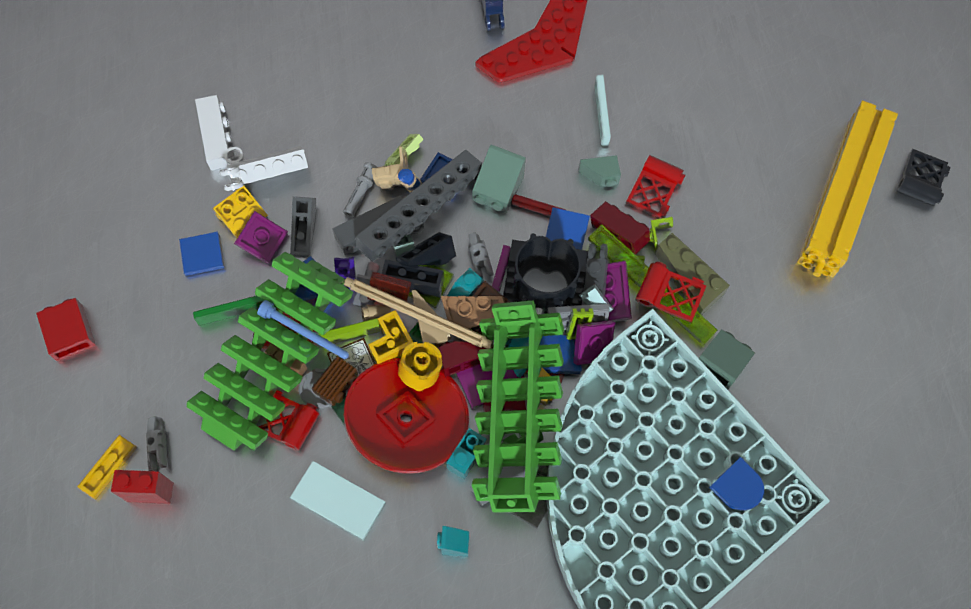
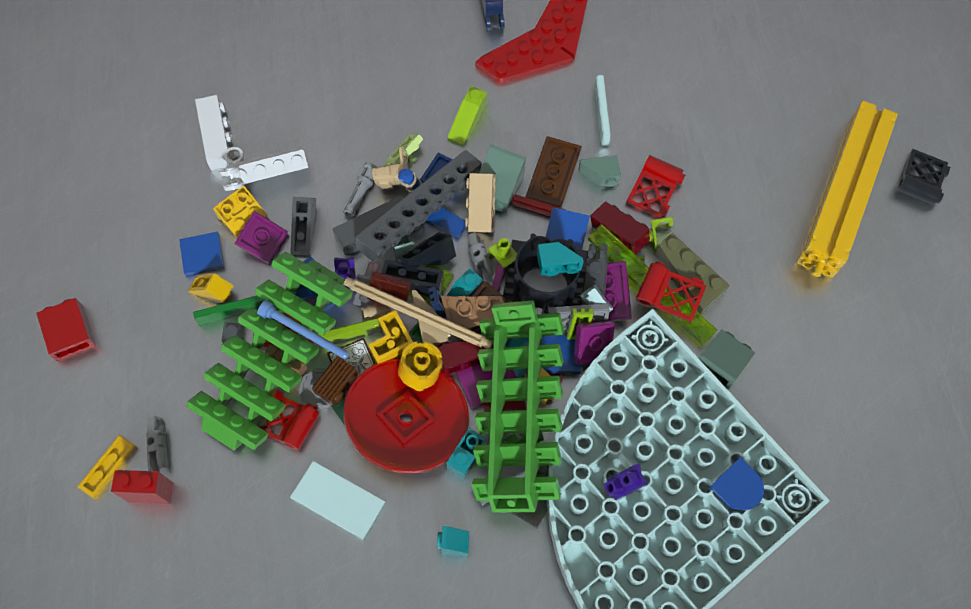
none -> yellow slope [188,273,233,303]
none -> dark grey plate [221,322,245,343]
none -> blue tile [421,205,466,239]
none -> dark blue tile [428,286,447,319]
none -> lime slope [447,86,487,146]
none -> tan brick [465,173,496,232]
none -> lime bracket [488,238,517,268]
none -> reddish brown tile [525,136,582,208]
none -> teal slope [537,242,583,276]
none -> dark purple hips [604,464,648,500]

